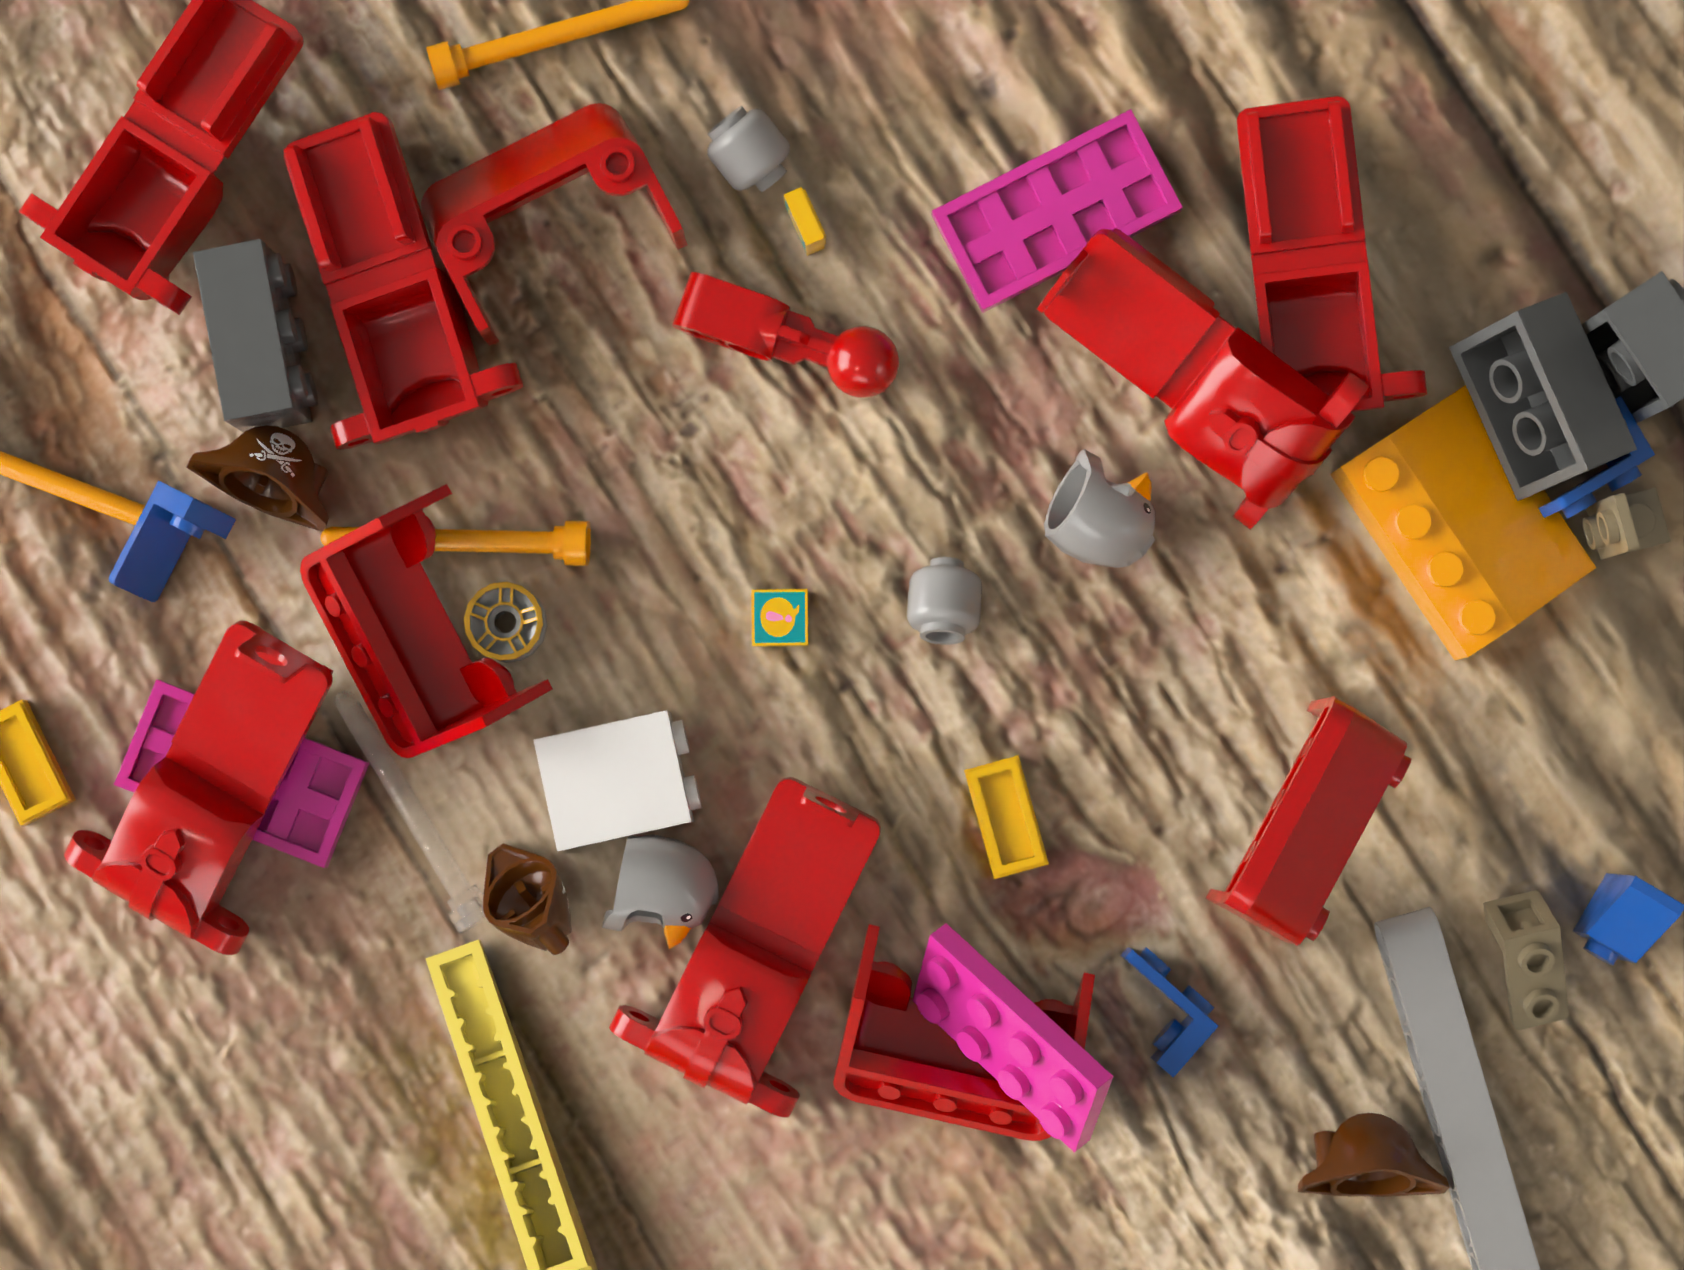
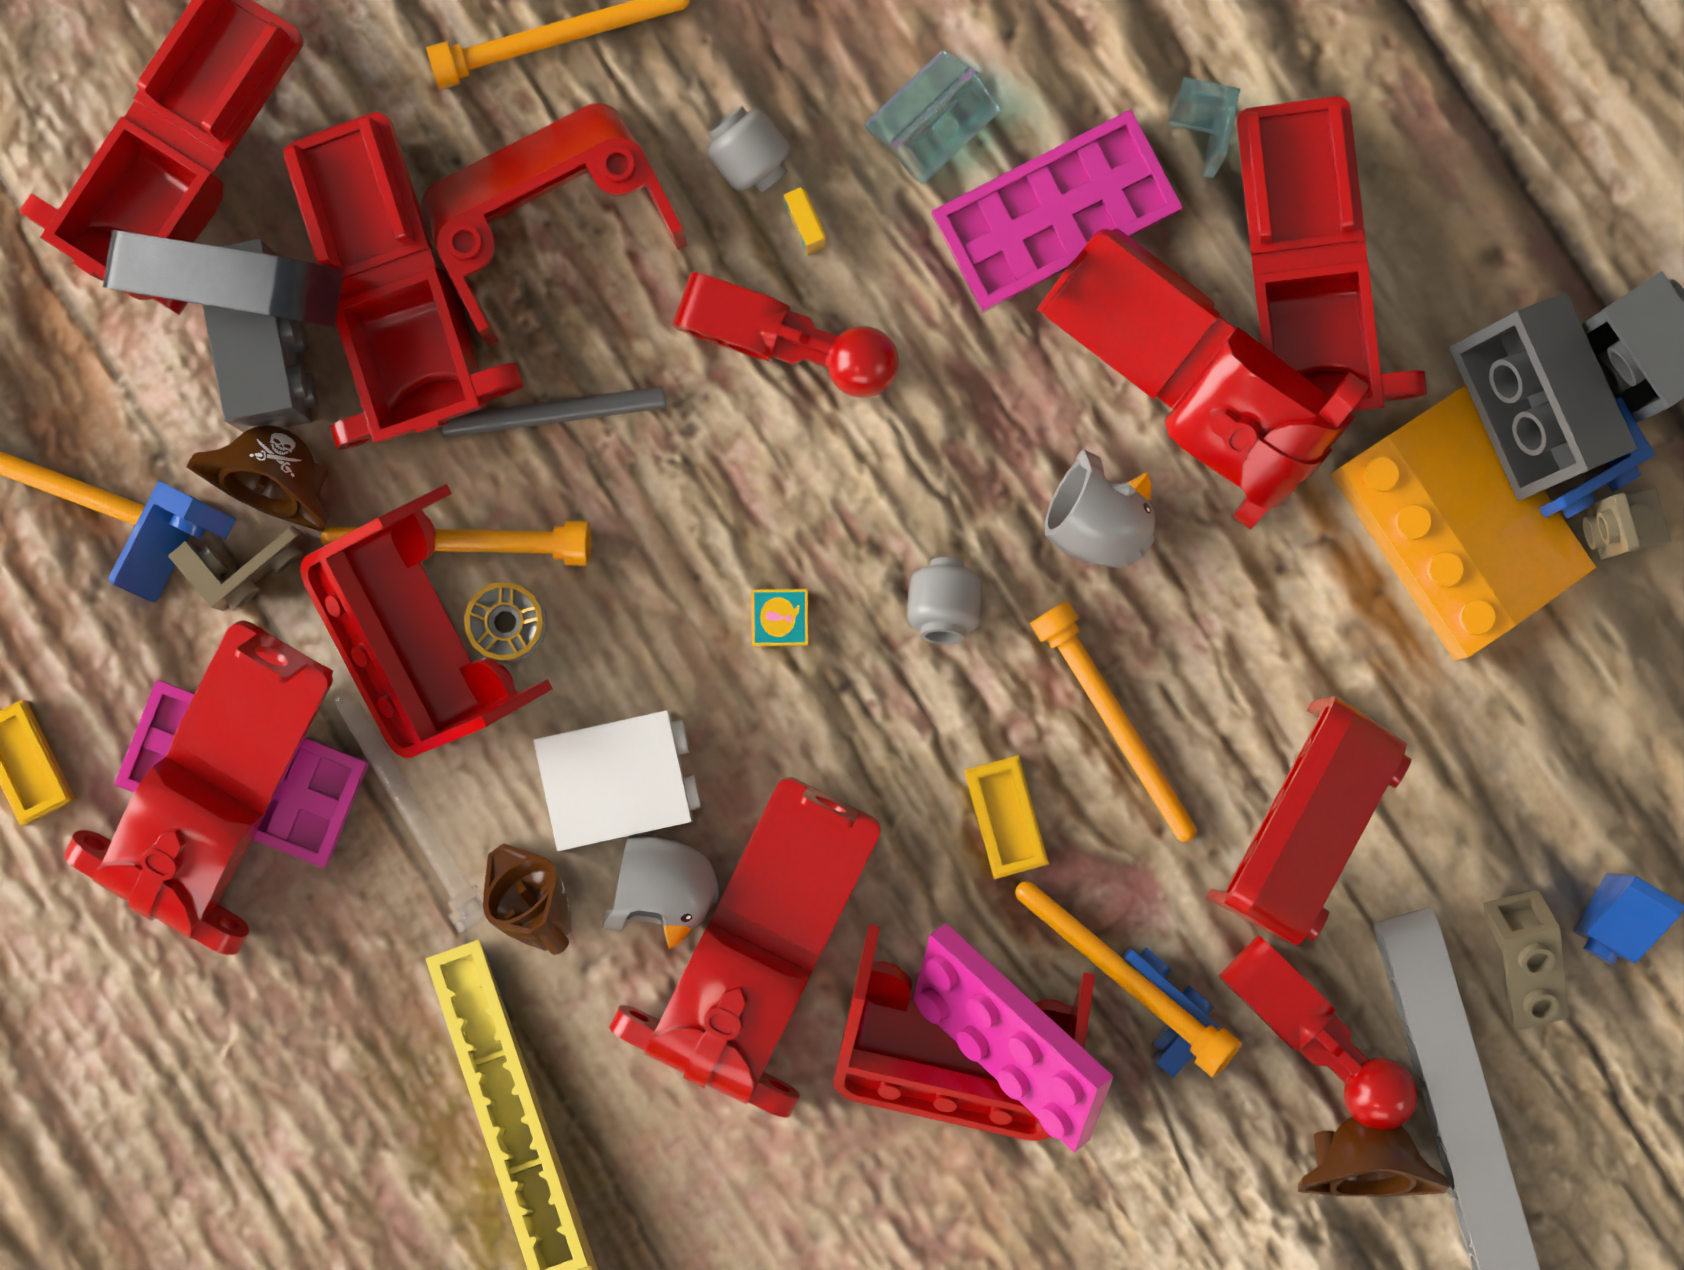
none -> beam [103,230,344,327]
none -> dark tan bracket [168,526,308,611]
none -> dark grey bar [442,386,666,438]
none -> clear light blue panel [864,51,1003,185]
none -> light orange piece [1015,881,1242,1078]
none -> light orange piece [1029,599,1197,842]
none -> clear light blue panel [1167,77,1240,178]
none -> red beam [1218,935,1418,1130]

